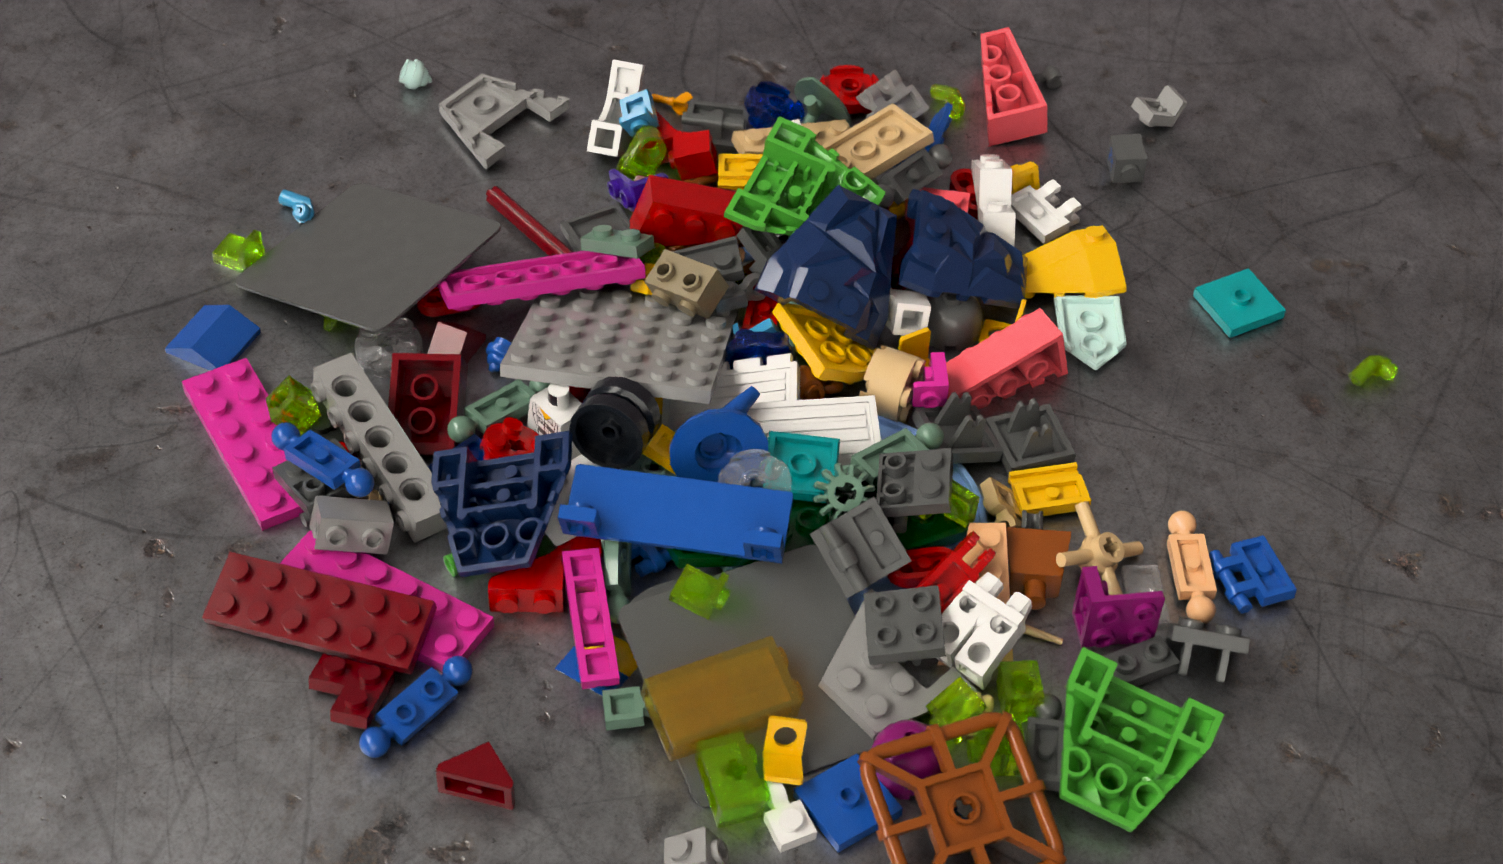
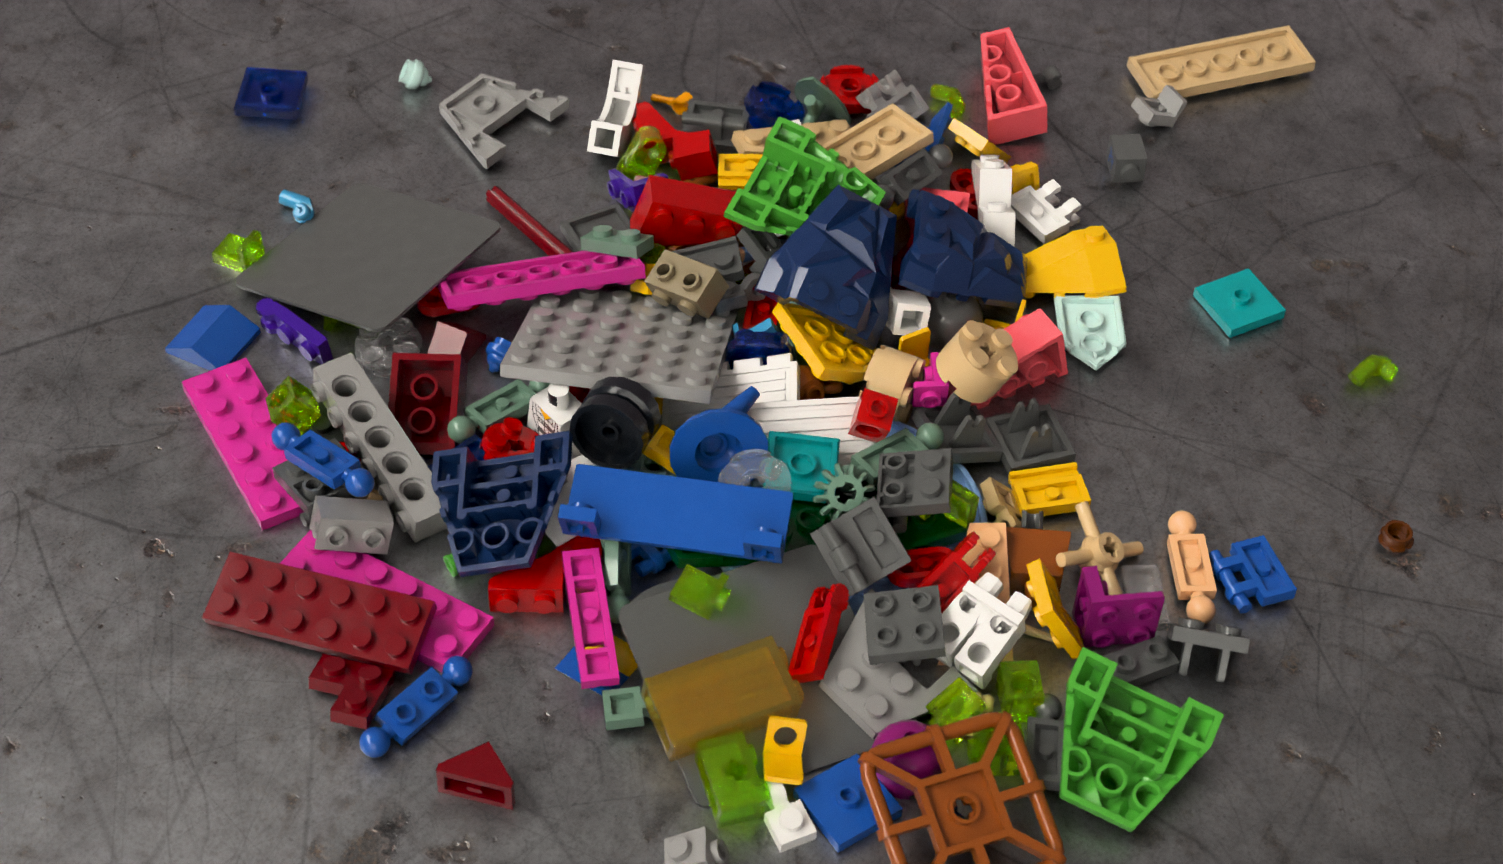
dark azure bracket [619,89,659,137] -> none
none -> clear blue plate [234,67,308,120]
none -> dark purple hinge [256,297,333,365]
none -> red hinge [786,583,850,684]
none -> red brick [848,388,899,443]
none -> tan brick [936,320,1018,403]
none -> yellow plate [948,118,1011,163]
none -> yellow plate [1026,558,1084,660]
none -> tan plate [1127,25,1316,99]
none -> reddish brown plate [1378,520,1414,553]

